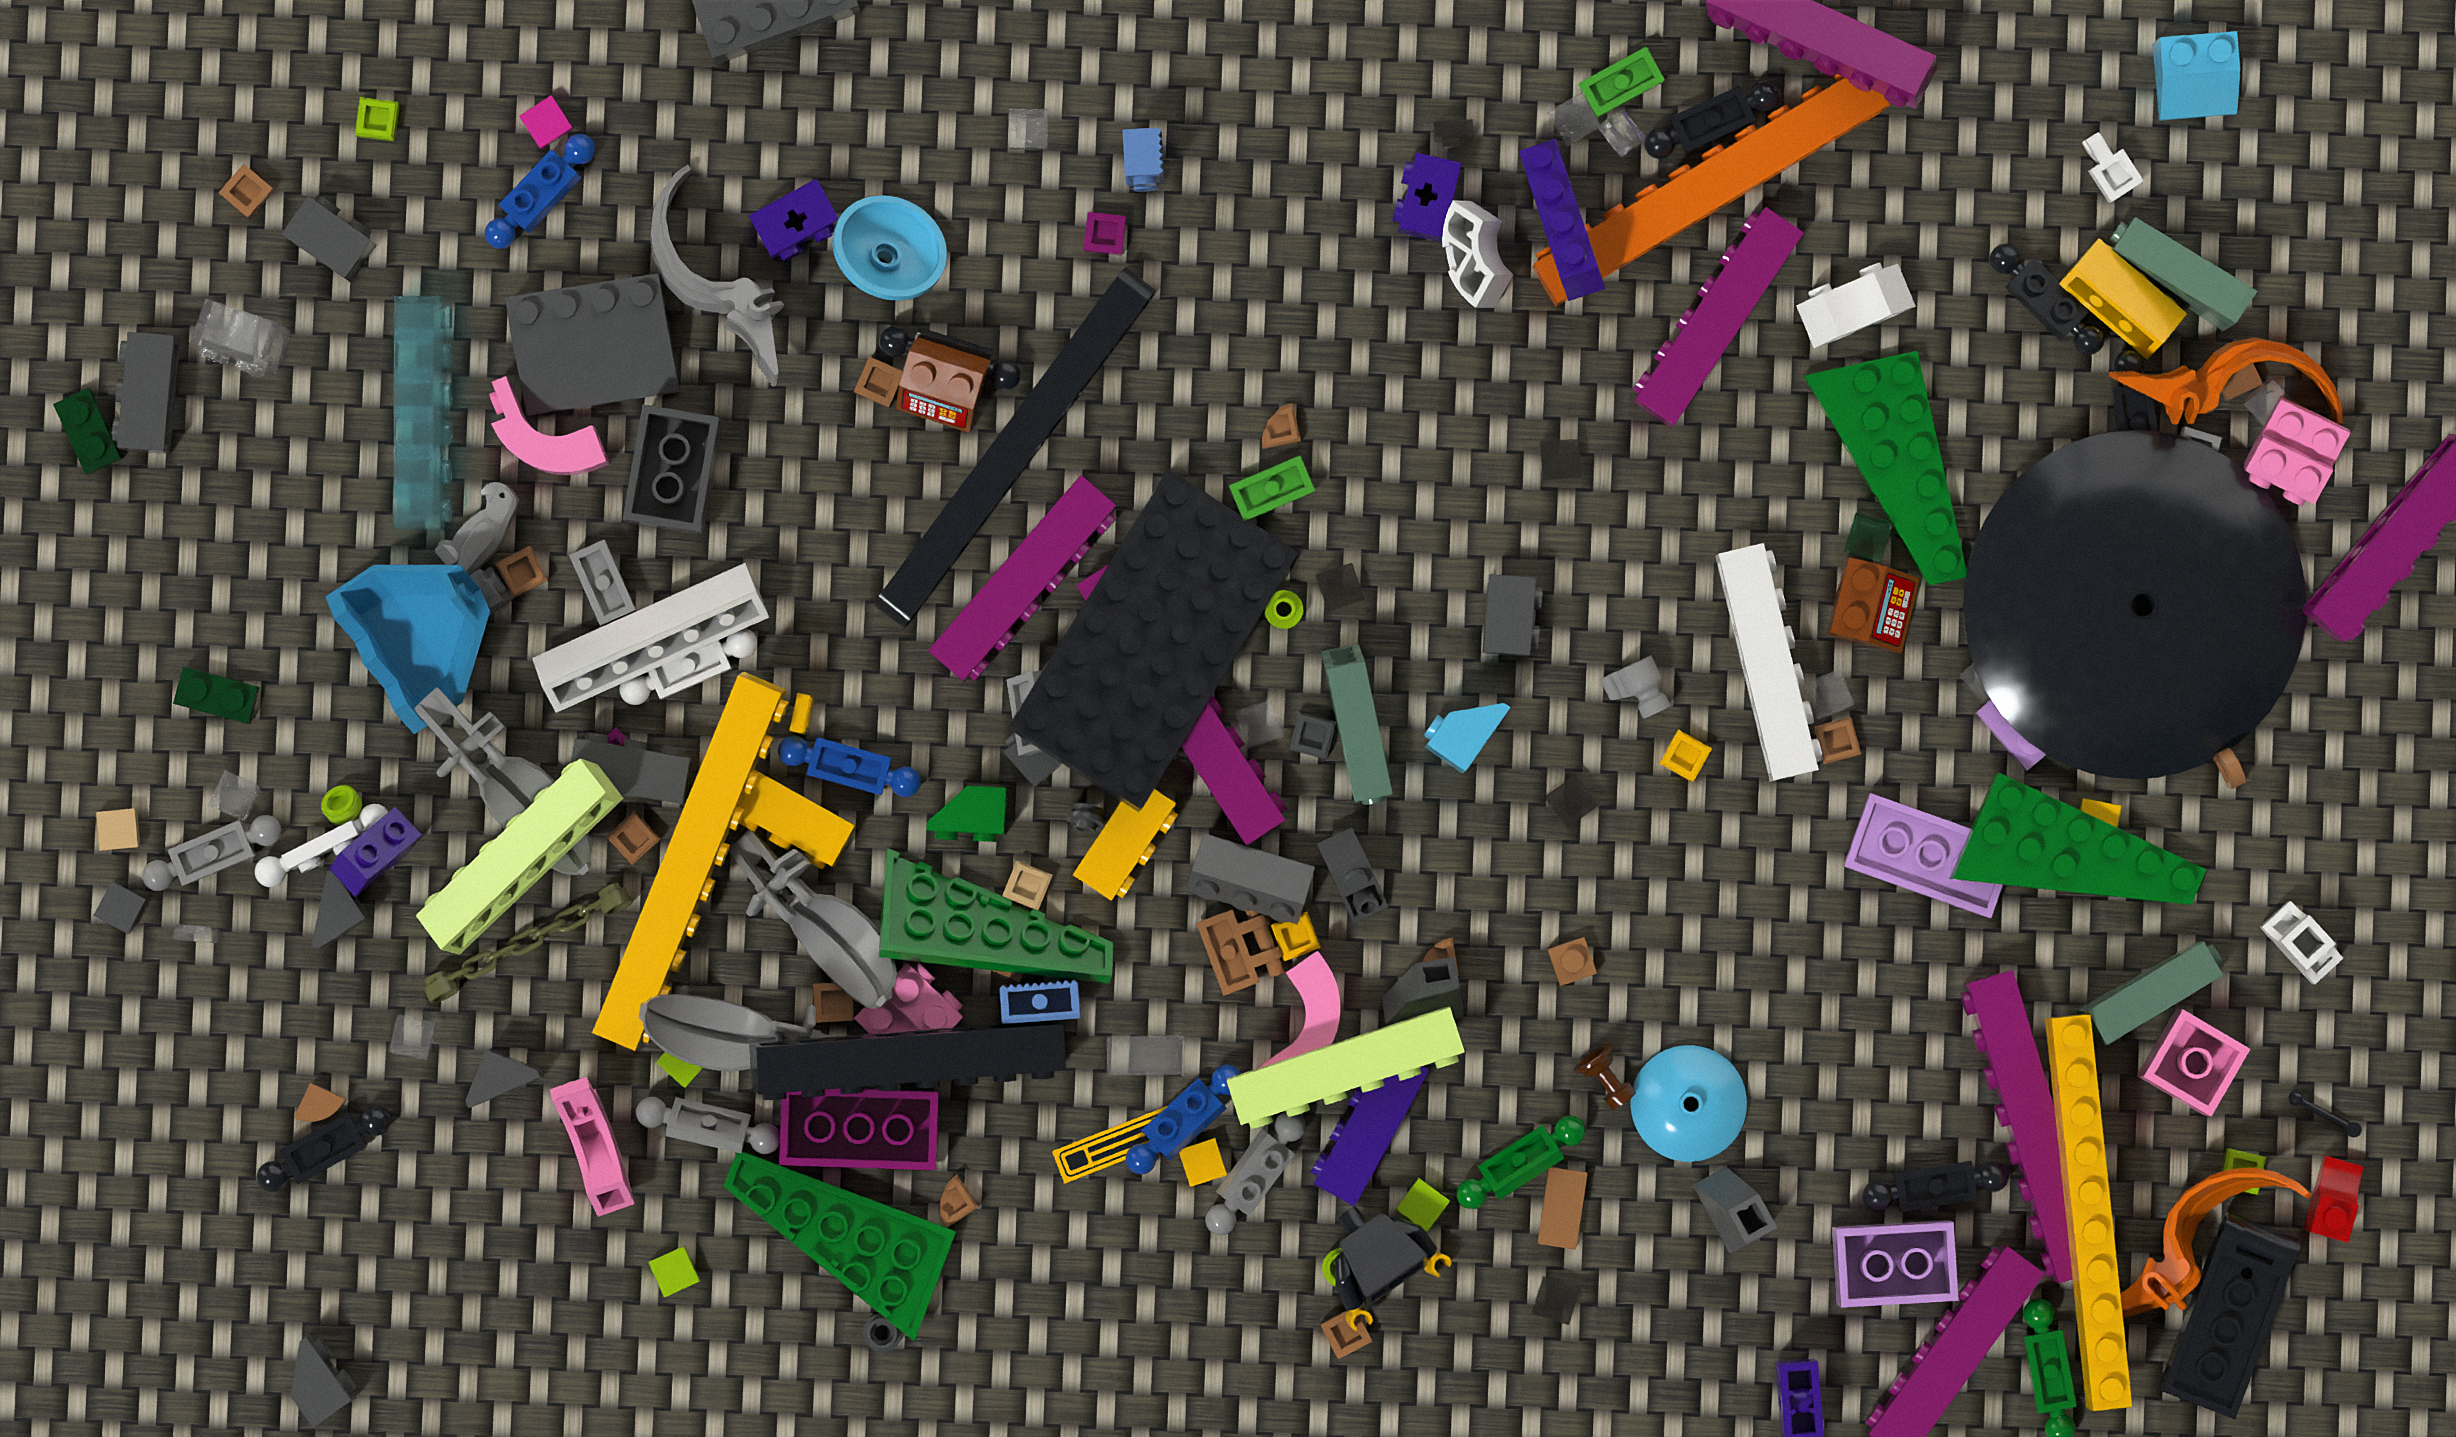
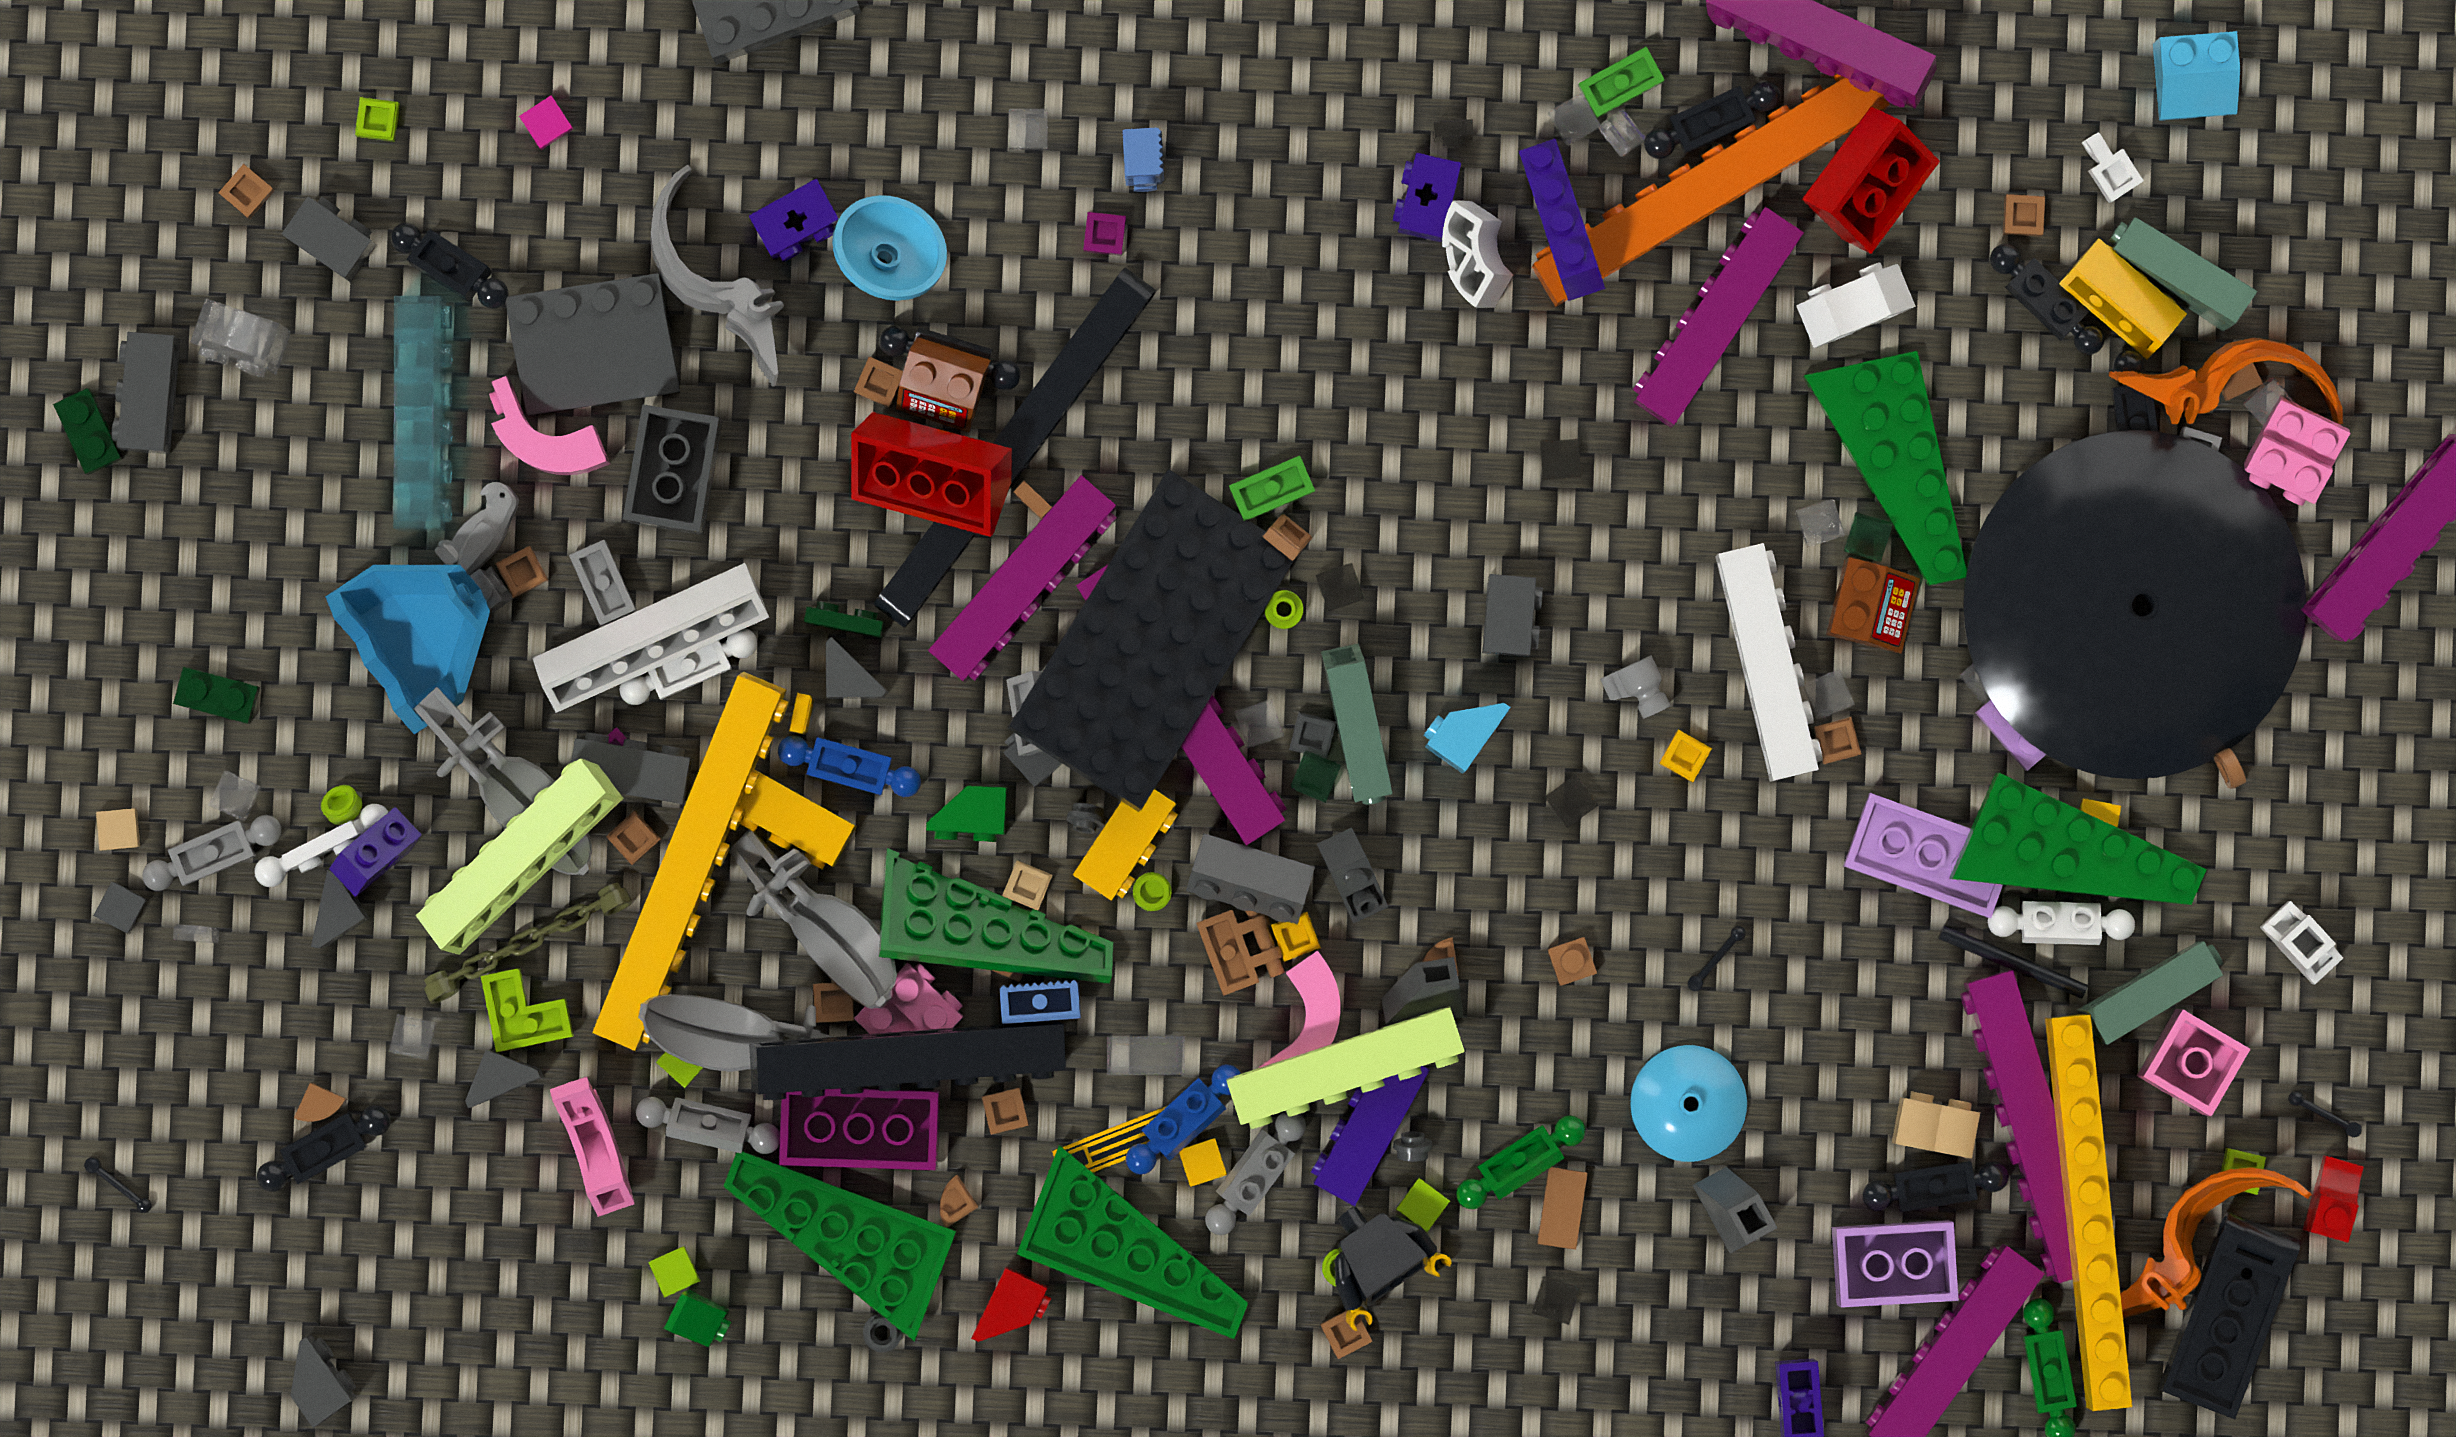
blue plate [485,134,595,249] -> none
medium nougat tile [1262,403,1301,449] -> none
reddish brown piece [1573,1043,1636,1110] -> none
none -> black hinge [84,1158,152,1213]
none -> black plate [391,223,509,309]
none -> lime plate [481,968,574,1052]
none -> green slope [663,1289,732,1347]
none -> dark green plate [804,601,885,638]
none -> dark grey slope [826,637,889,699]
none -> red slope [851,412,1012,537]
none -> red slope [971,1266,1051,1342]
none -> medium nougat tile [982,1087,1029,1135]
none -> medium nougat tile [1014,481,1052,520]
none -> green wing [1017,1145,1248,1339]
none -> lime tile [1133,872,1172,911]
none -> medium nougat tile [1263,514,1312,561]
none -> clear green tile [1290,750,1341,803]
none -> dark grey plate [1393,1131,1432,1162]
none -> black hinge [1687,926,1746,991]
none -> clear plate [1795,499,1845,548]
none -> red brick [1802,106,1940,254]
none -> tan brick [1892,1091,1980,1159]
none -> black bar [1938,925,2088,999]
none -> white plate [1988,901,2135,945]
none -> medium nougat tile [2003,194,2045,237]

